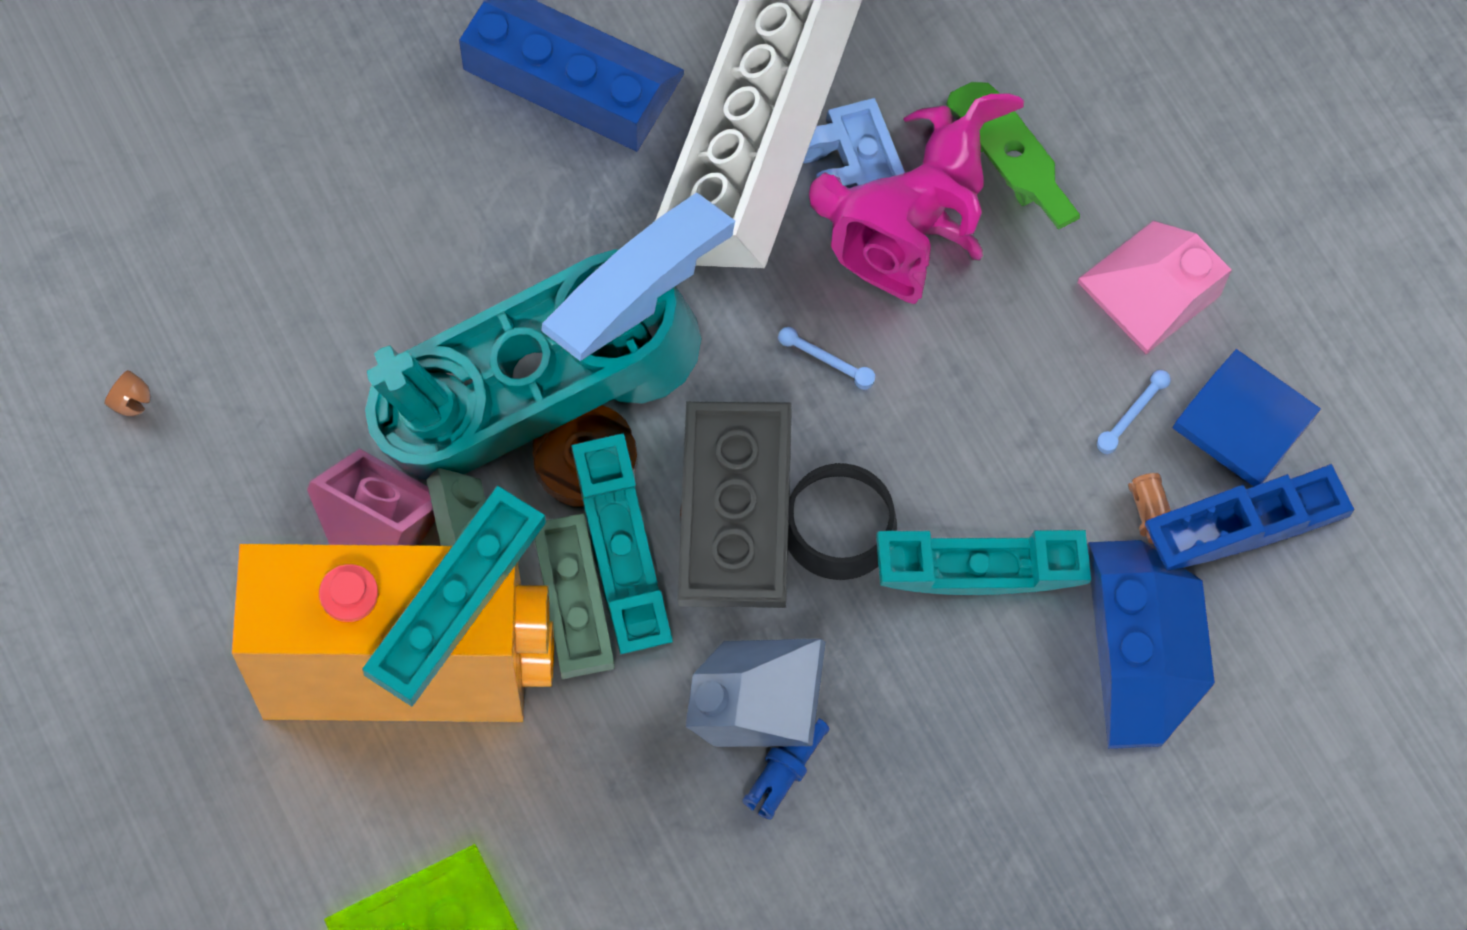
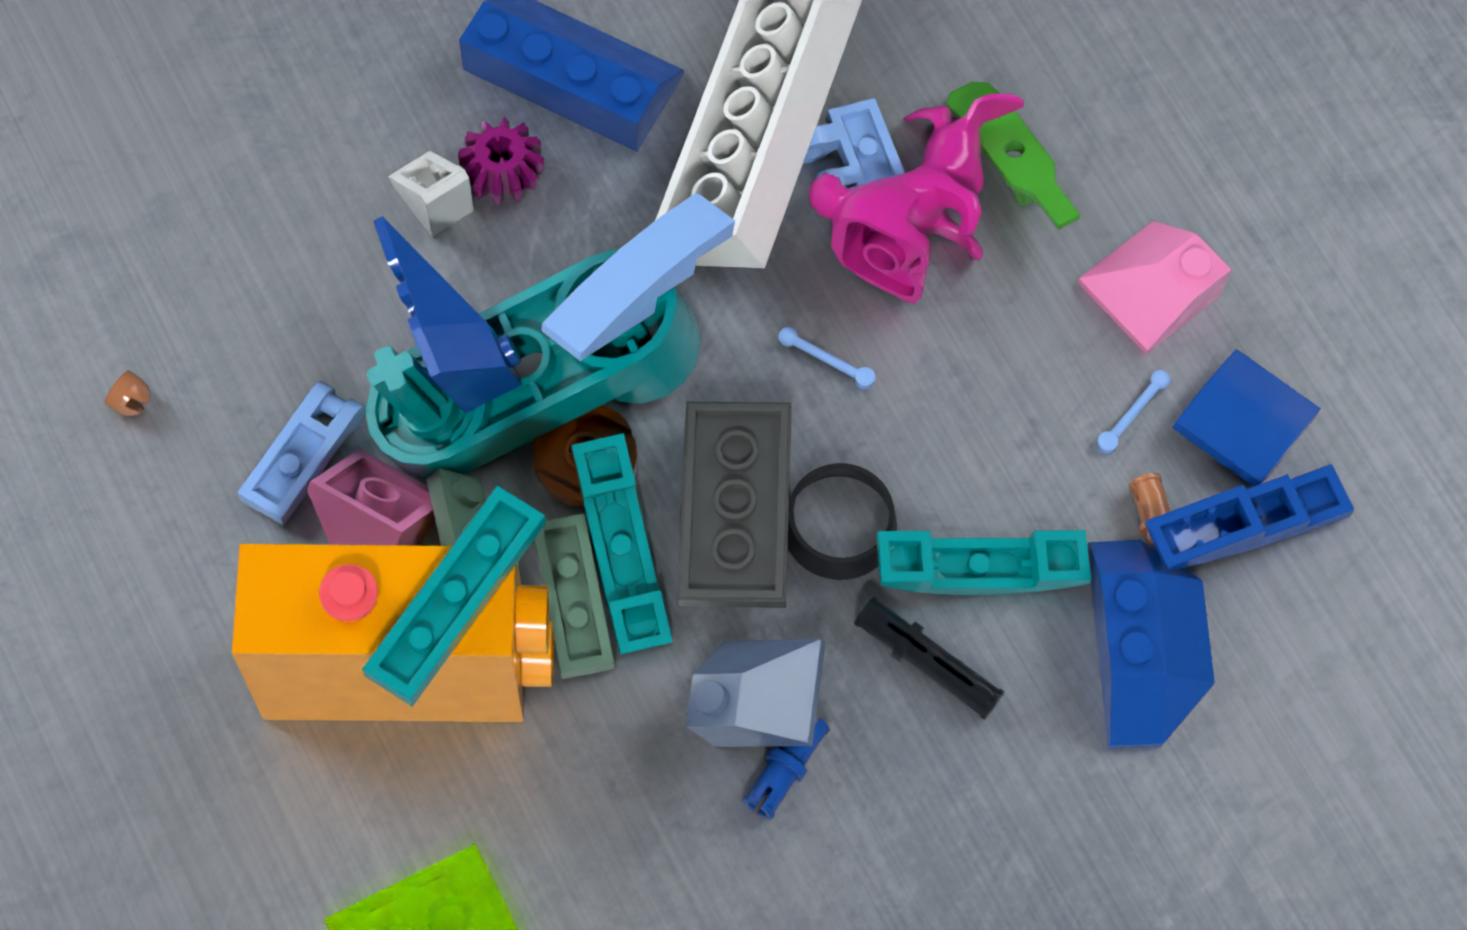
none -> light blue plate [237,381,366,526]
none -> blue wedge [373,216,522,414]
none -> white slope [388,151,474,237]
none -> magenta gear [458,116,545,206]
none -> black pin [854,596,1005,720]

